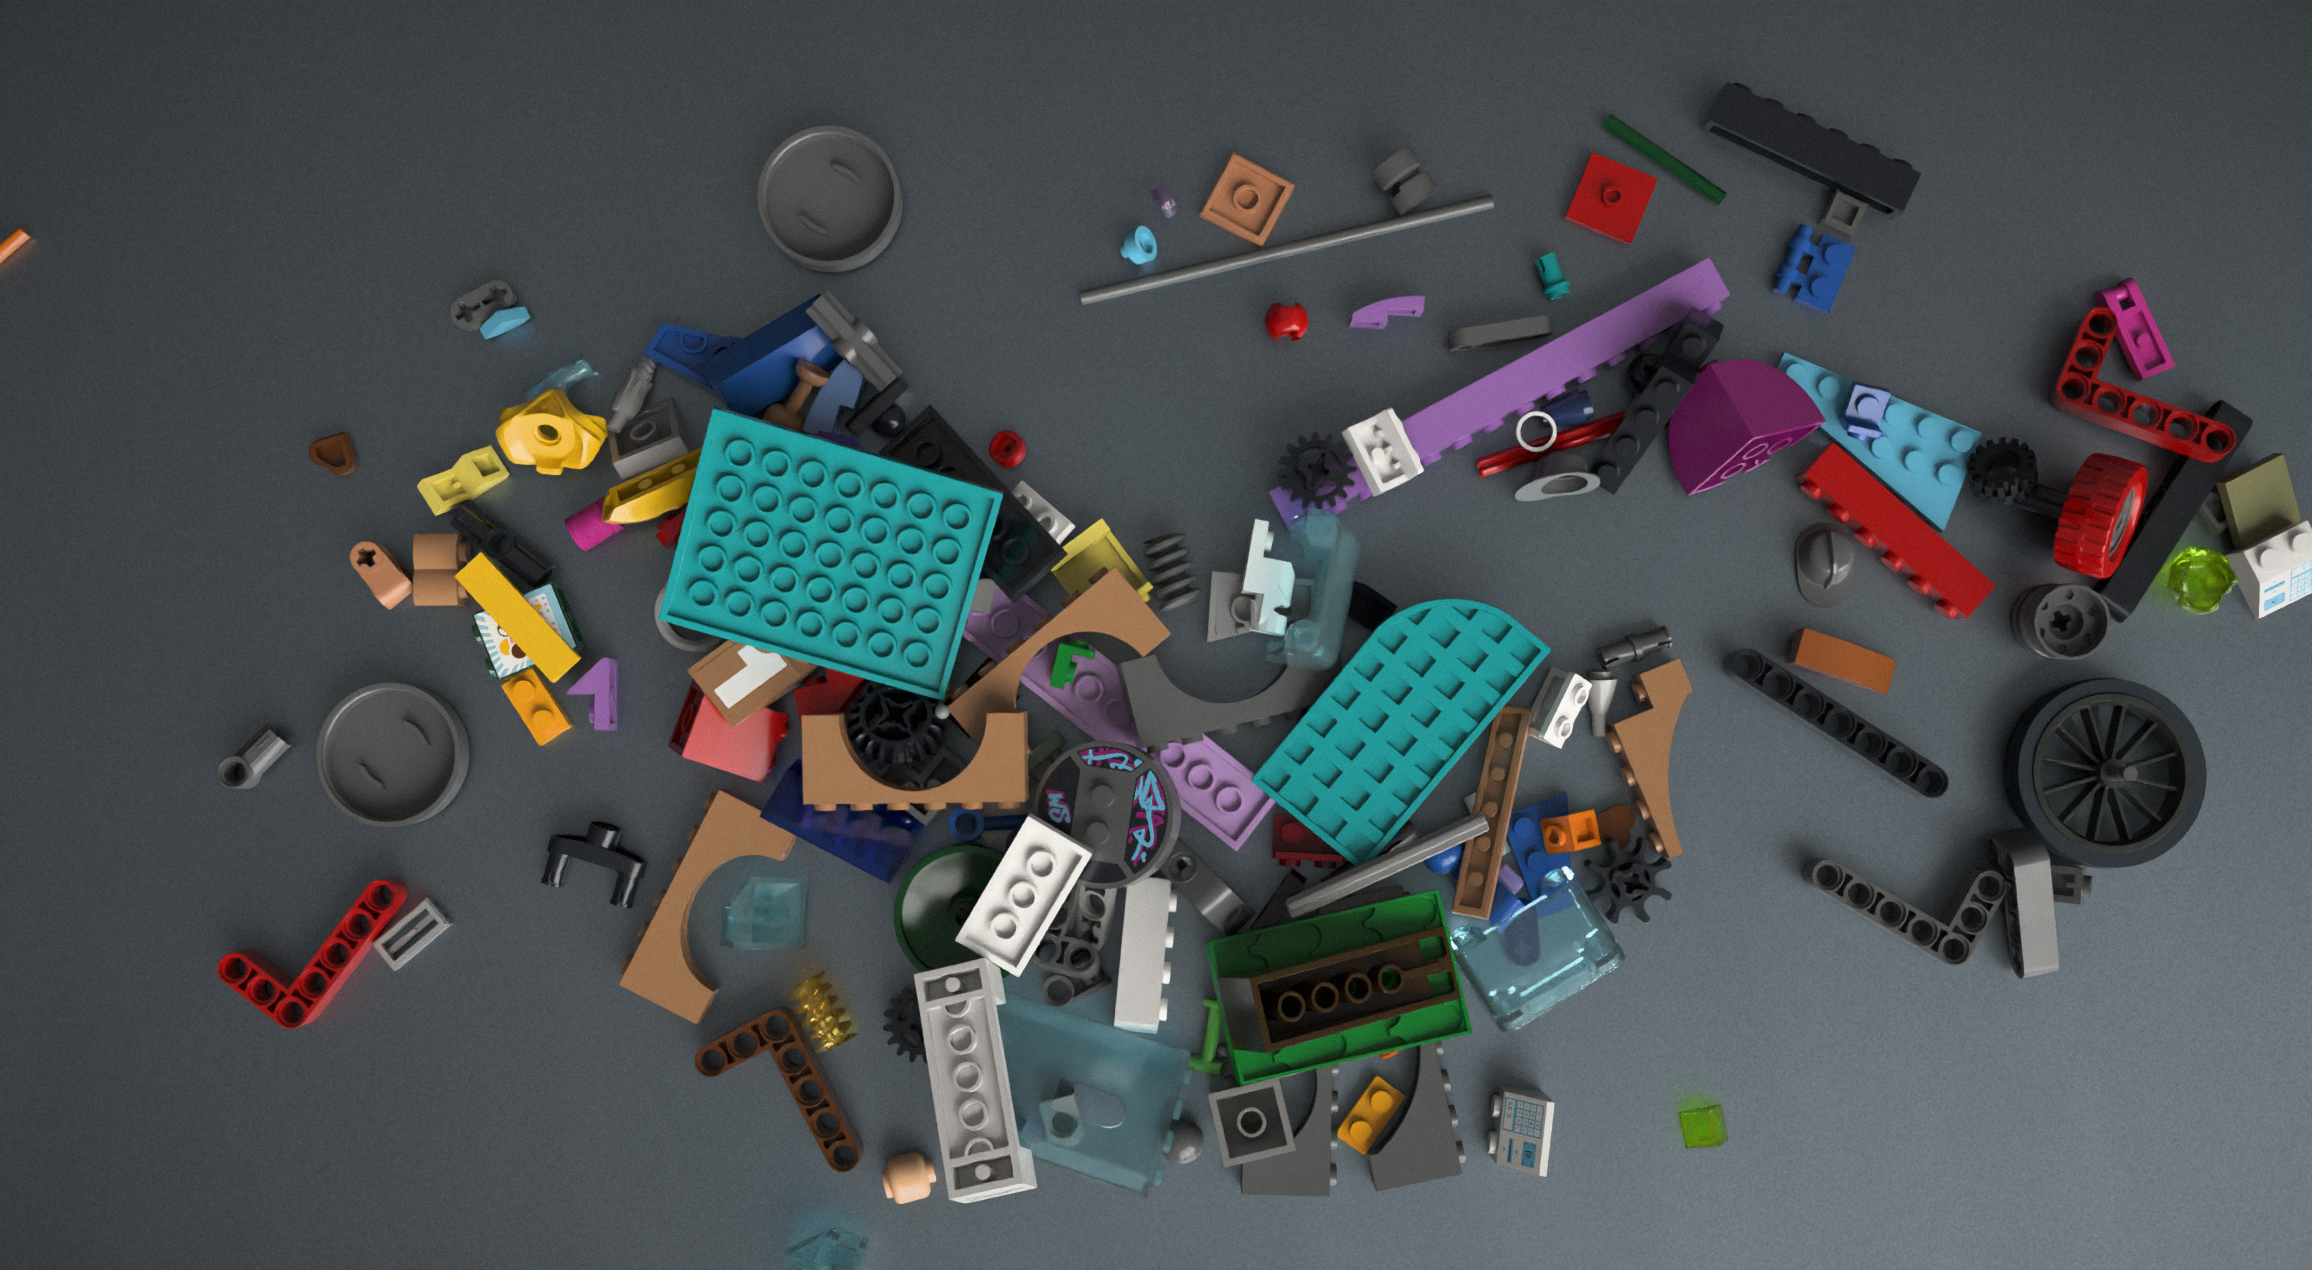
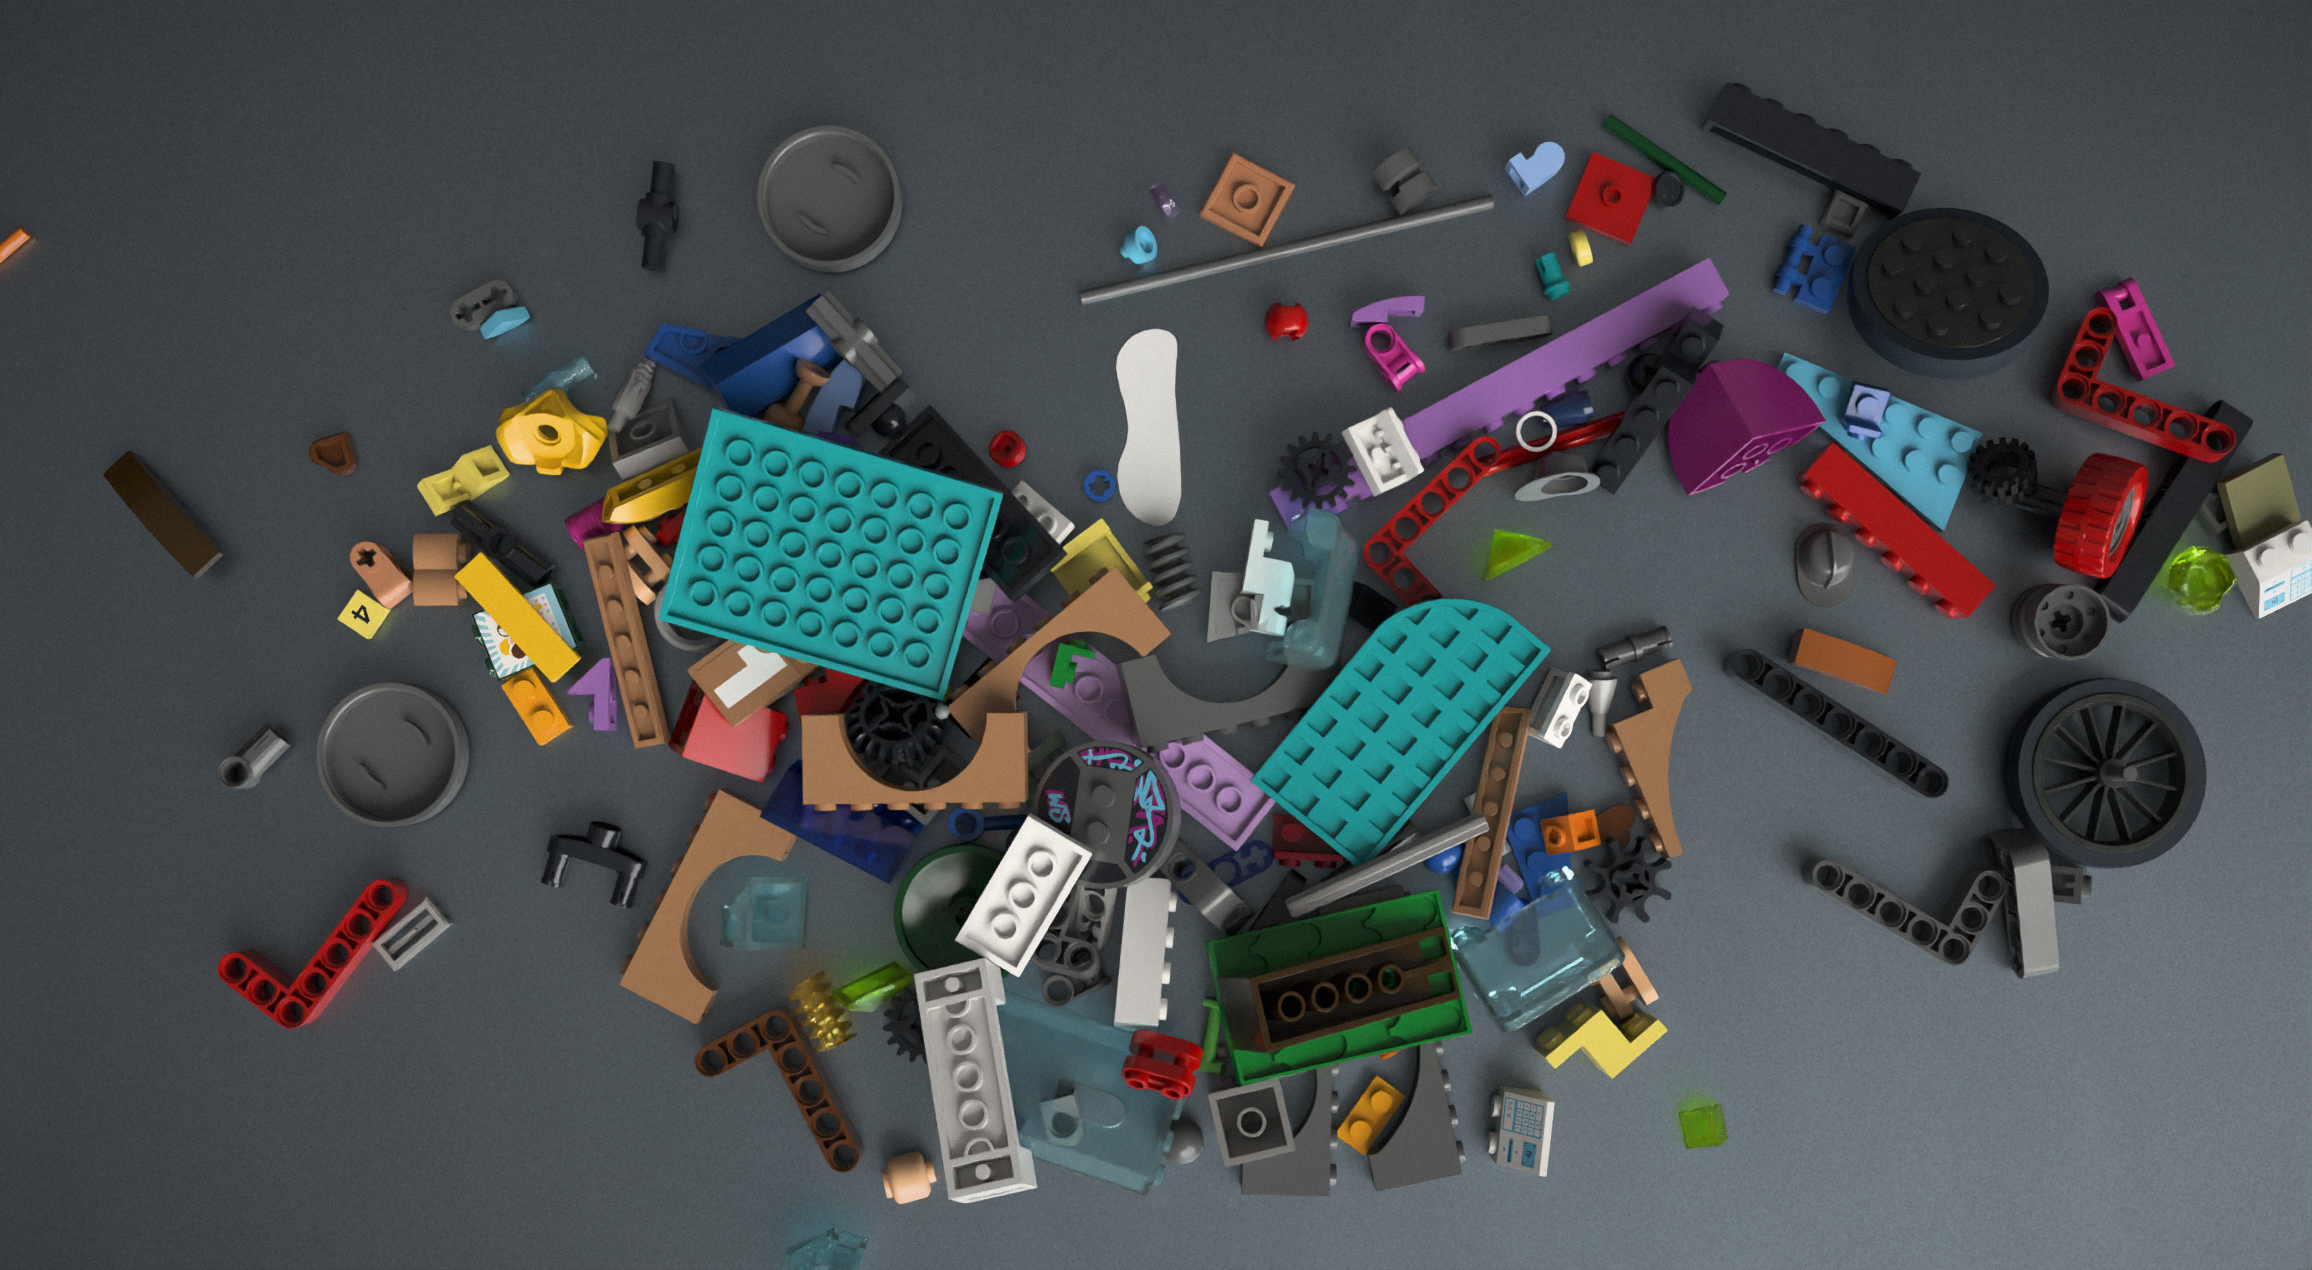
none -> dark brown slope [103,450,224,579]
none -> light yellow tile [338,589,391,639]
none -> medium nougat tile [582,532,671,749]
none -> light nougat brick [623,524,674,605]
none -> black pin [636,161,680,271]
none -> clear neon green slope [832,961,913,1012]
none -> blue bush [1083,470,1116,503]
none -> white sticker [1116,329,1181,526]
none -> red brick [1121,1030,1203,1100]
none -> clear blue beam [1177,839,1274,905]
none -> dark pink piece [1361,323,1425,393]
none -> red beam [1363,436,1502,606]
none -> clear neon green slope [1481,529,1553,583]
none -> light blue leg [1504,142,1565,197]
none -> light yellow bracket [1533,1001,1668,1079]
none -> light yellow tile [1568,229,1593,267]
none -> light nougat brick [1580,936,1658,1021]
none -> black piece [1652,171,1685,208]
none -> pearl dark grey wheel [1847,207,2049,379]

